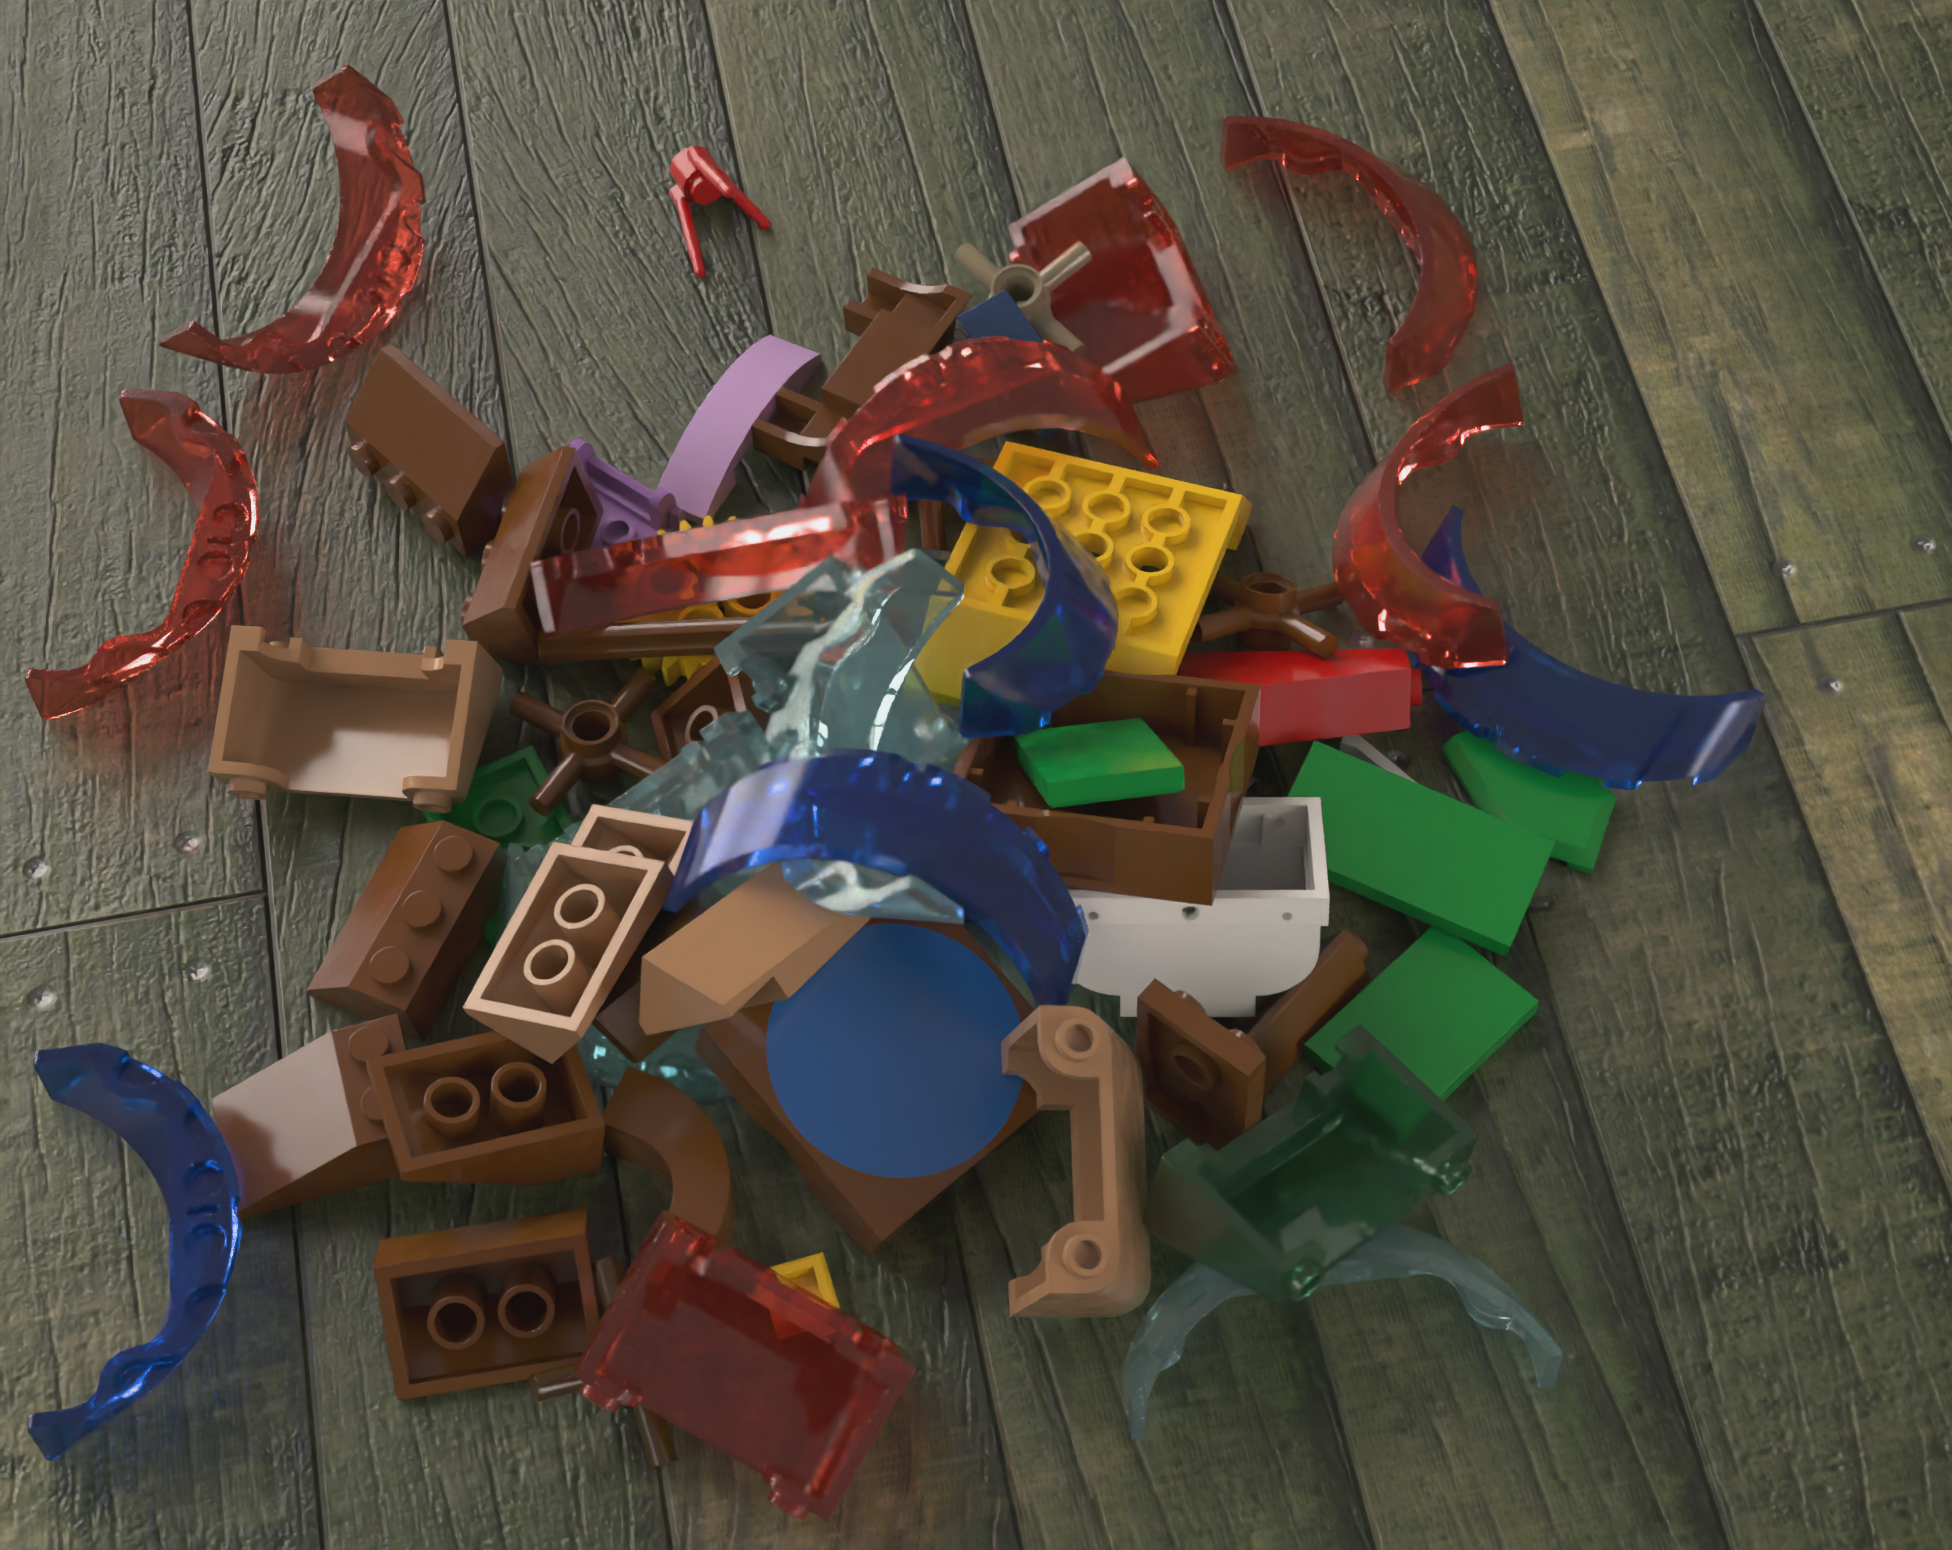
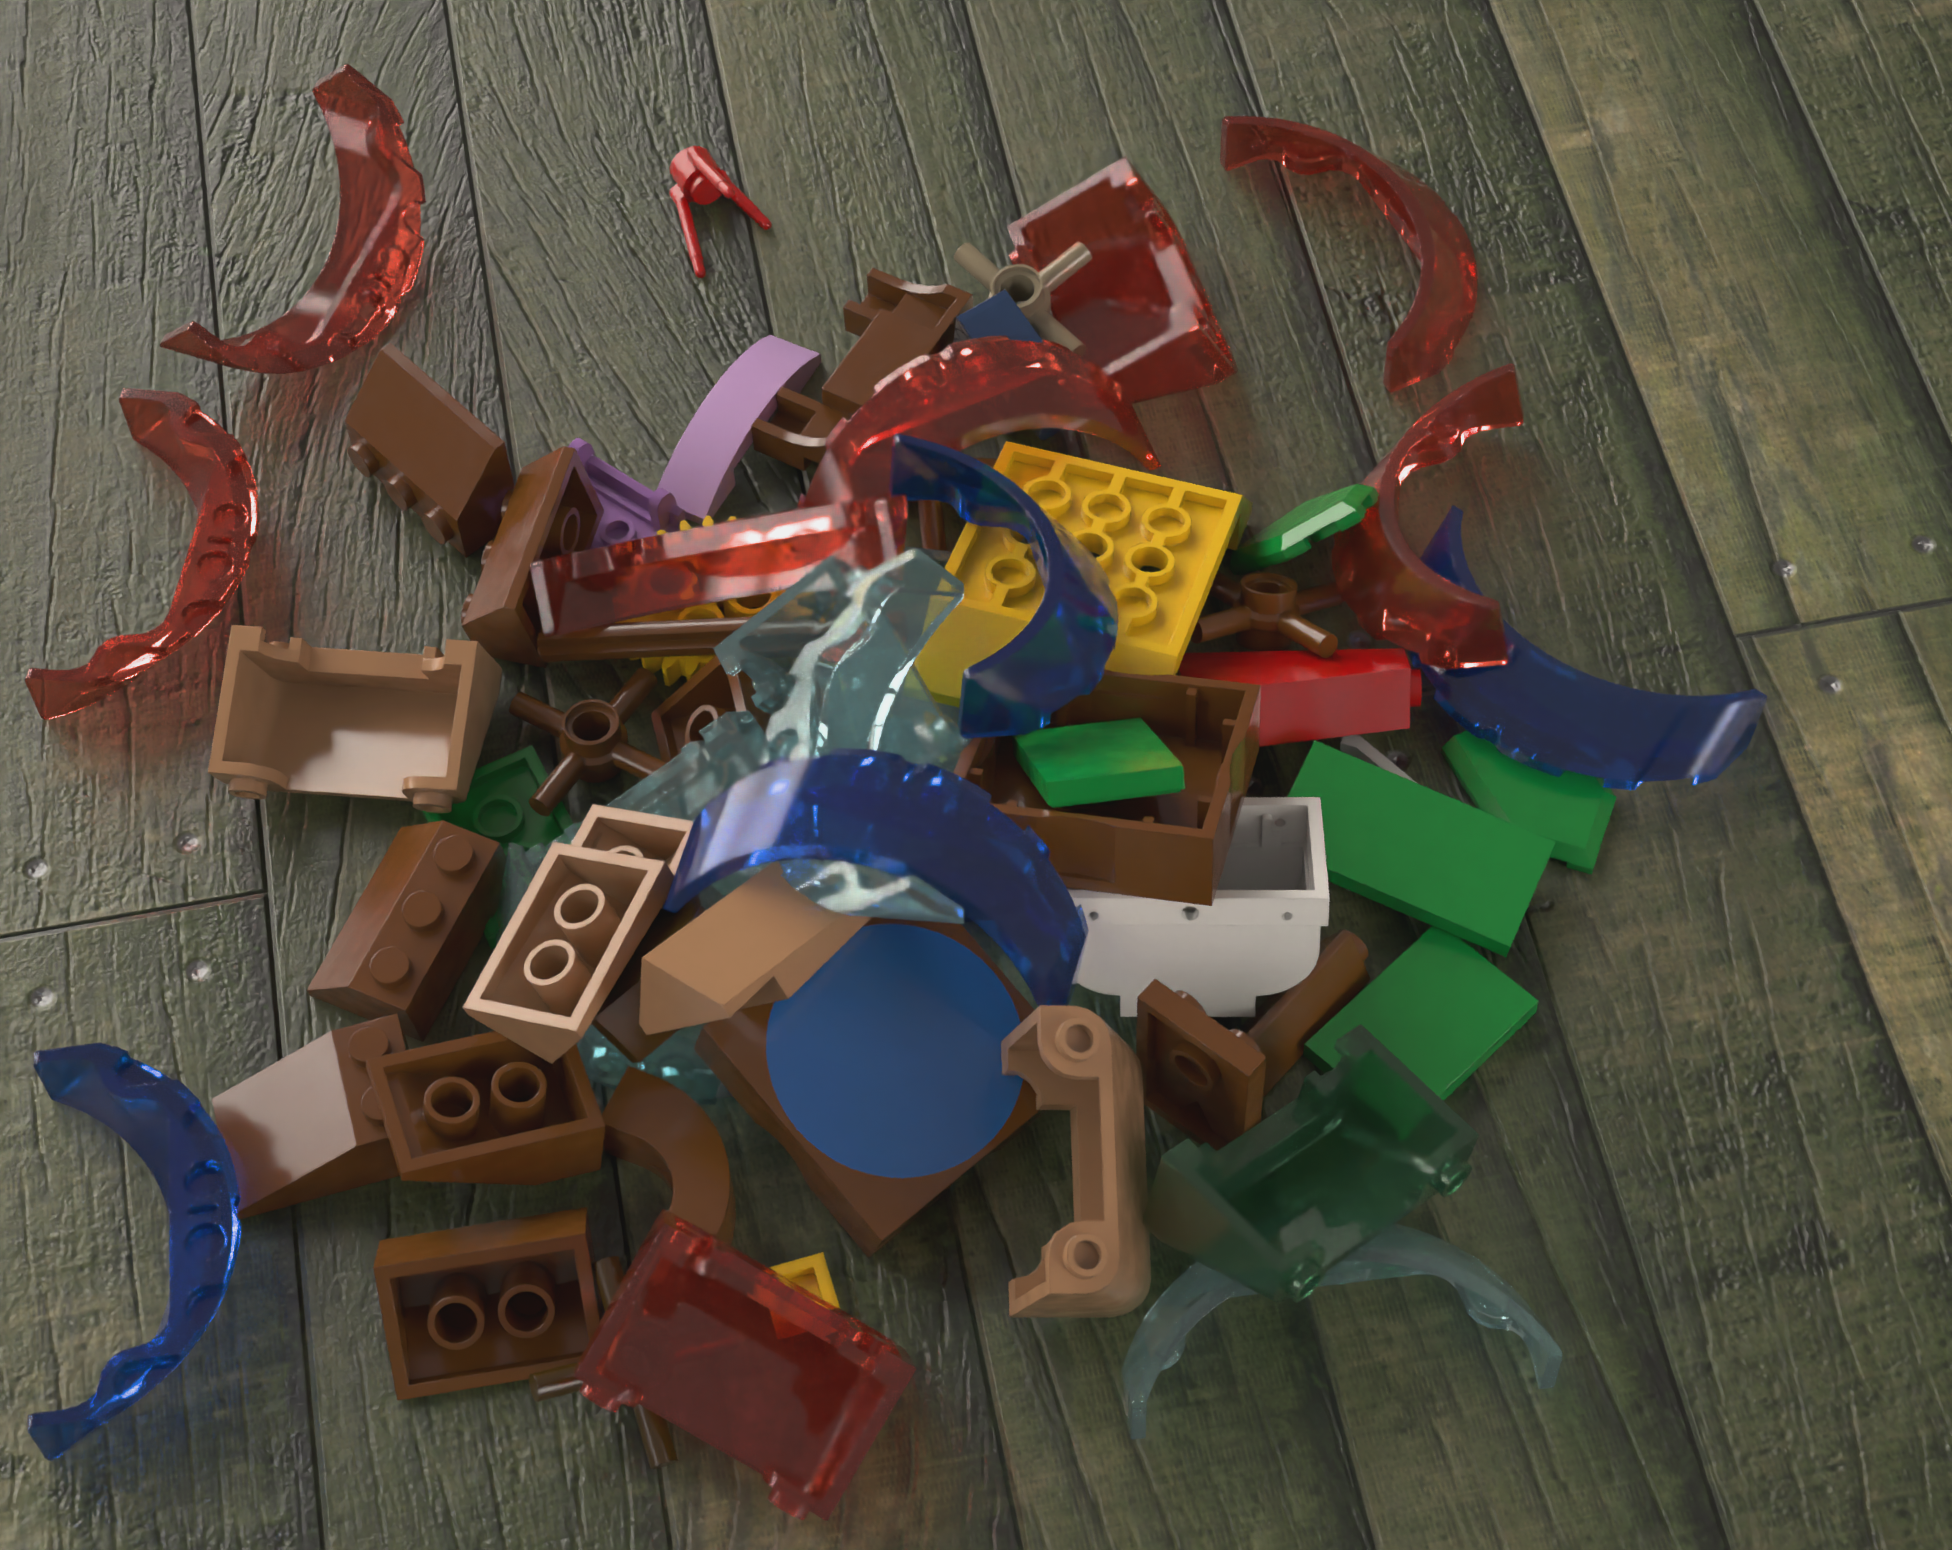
none -> green tile [1229,484,1379,576]

